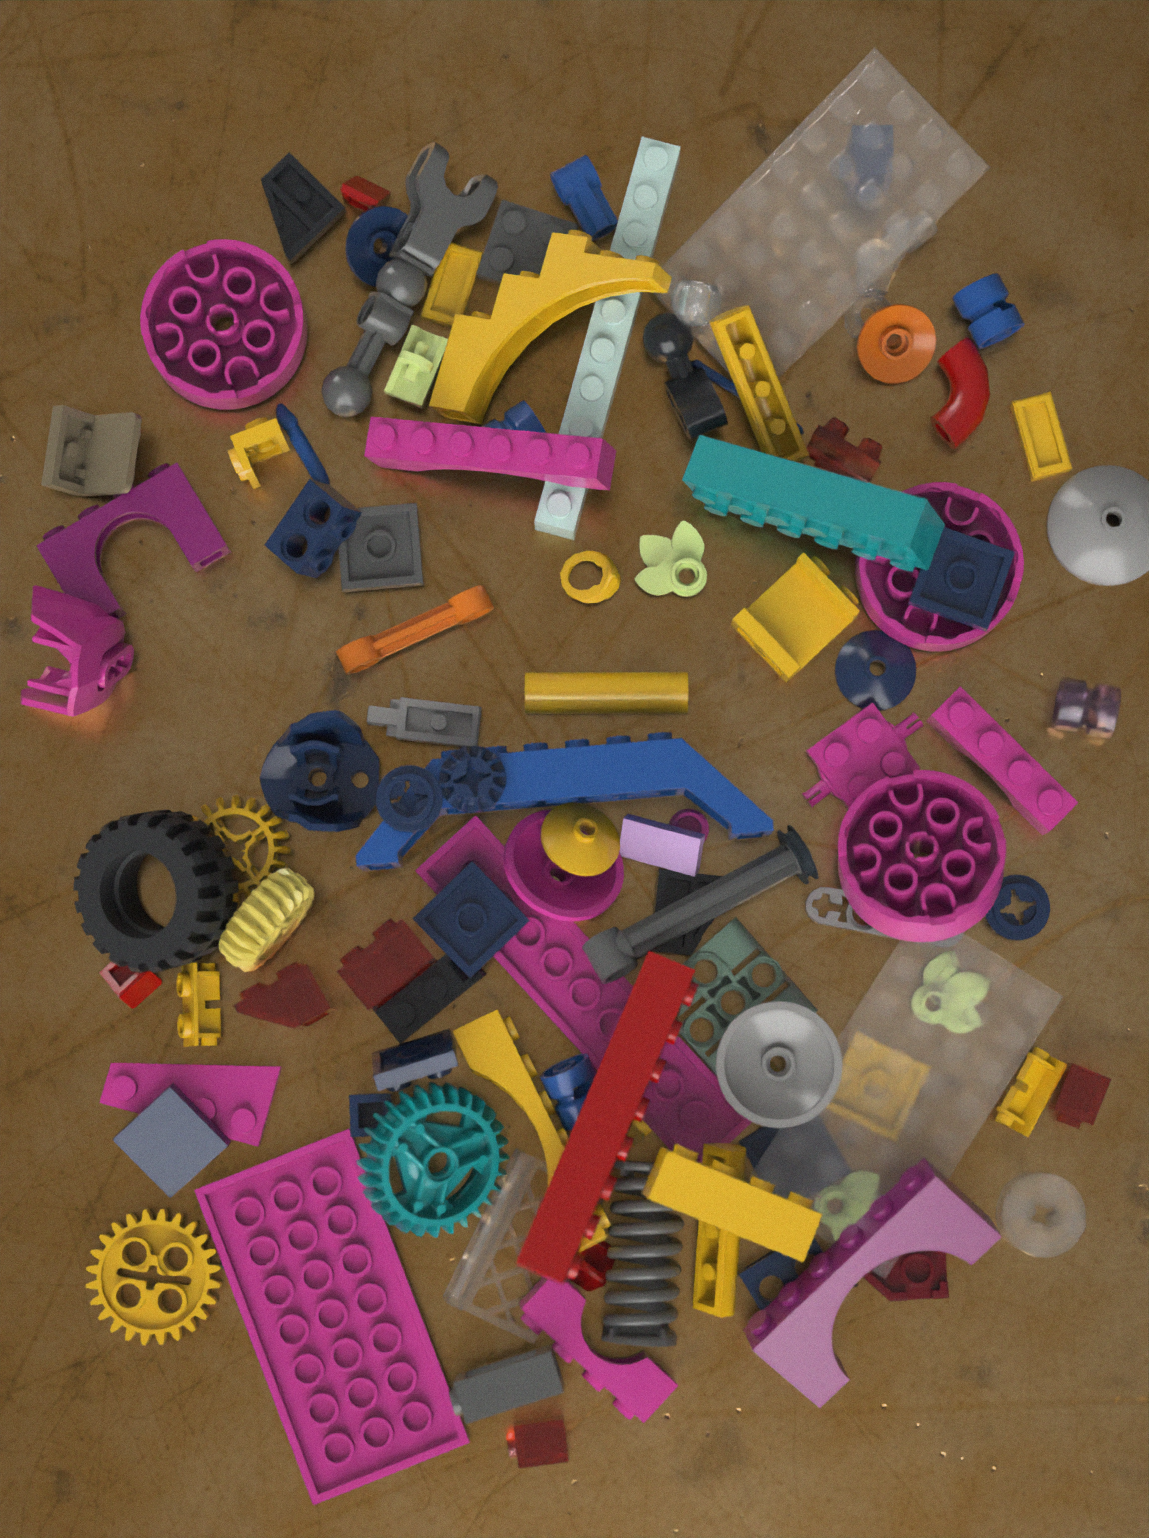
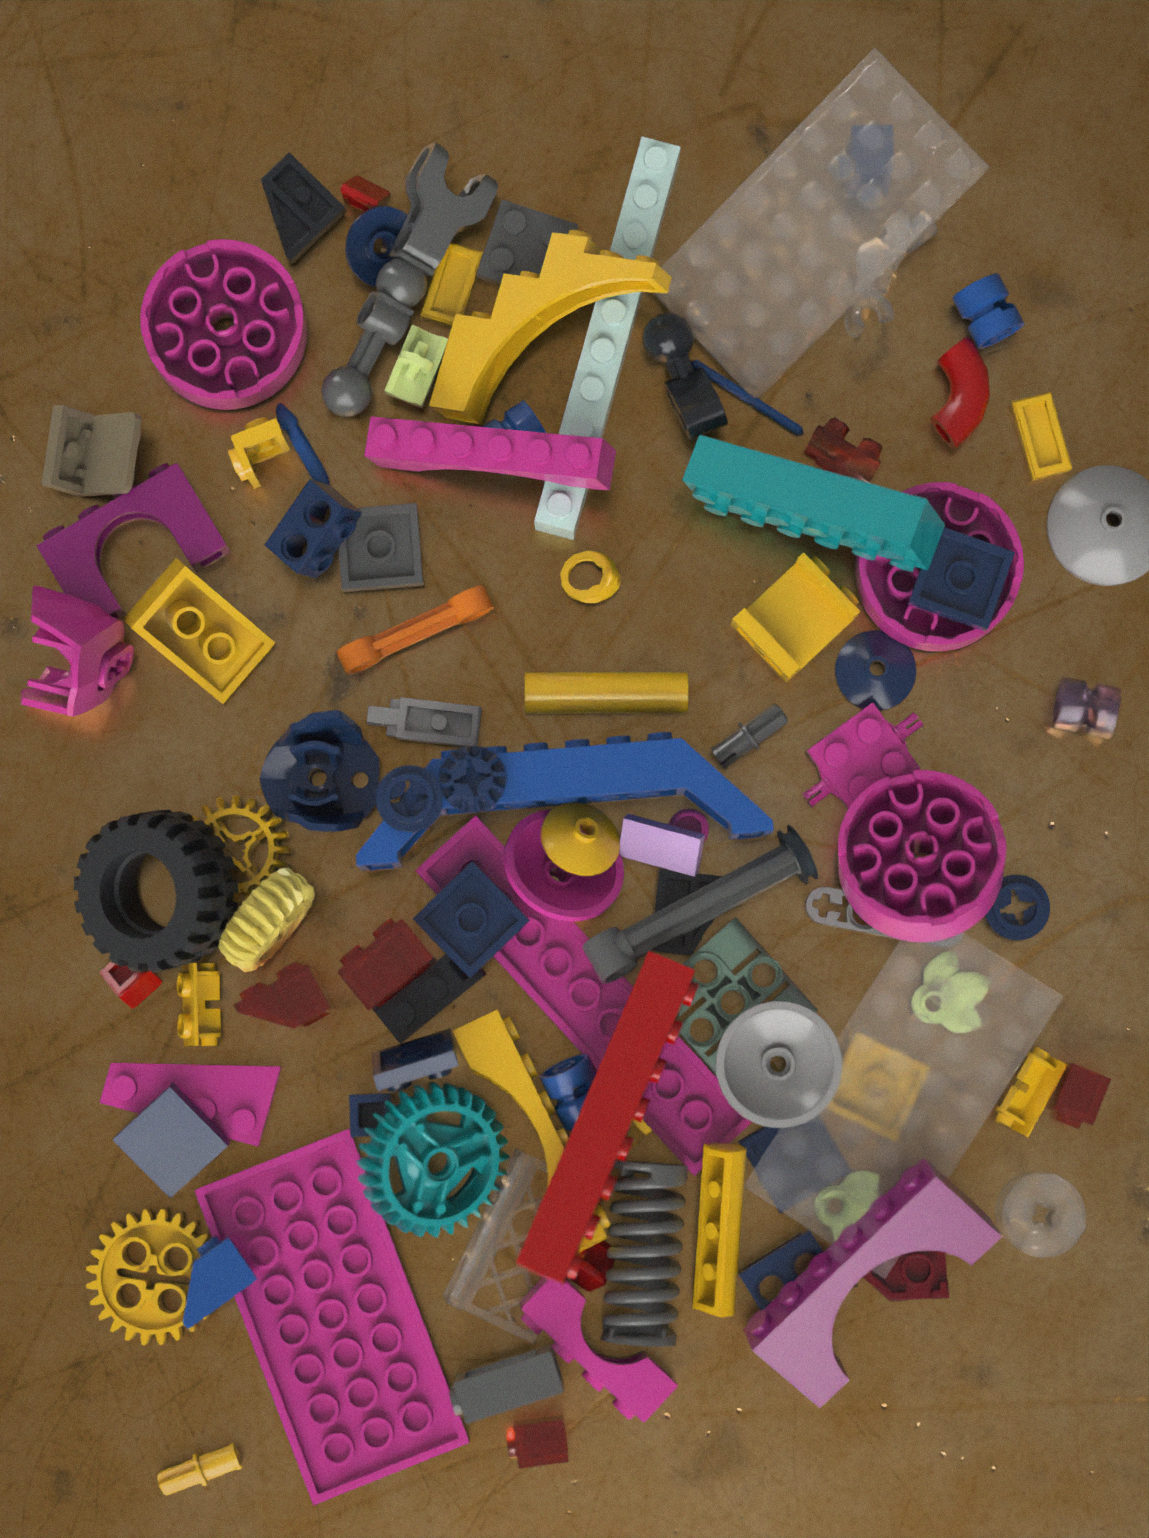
blue piece [550,155,618,240] -> none
yellowish green plate [635,521,707,597] -> none
yellow brick [642,1144,823,1262] -> none
clear piece [671,279,722,327] -> none
yellow brick [709,305,809,462] -> none
orange dish [857,304,936,384] -> none
dark pink arch [926,687,1079,835] -> none
none -> yellow slope [123,558,275,704]
none -> yellow axle [157,1442,242,1495]
none -> blue slope [183,1235,258,1330]
none -> dark grey axle [710,704,788,769]

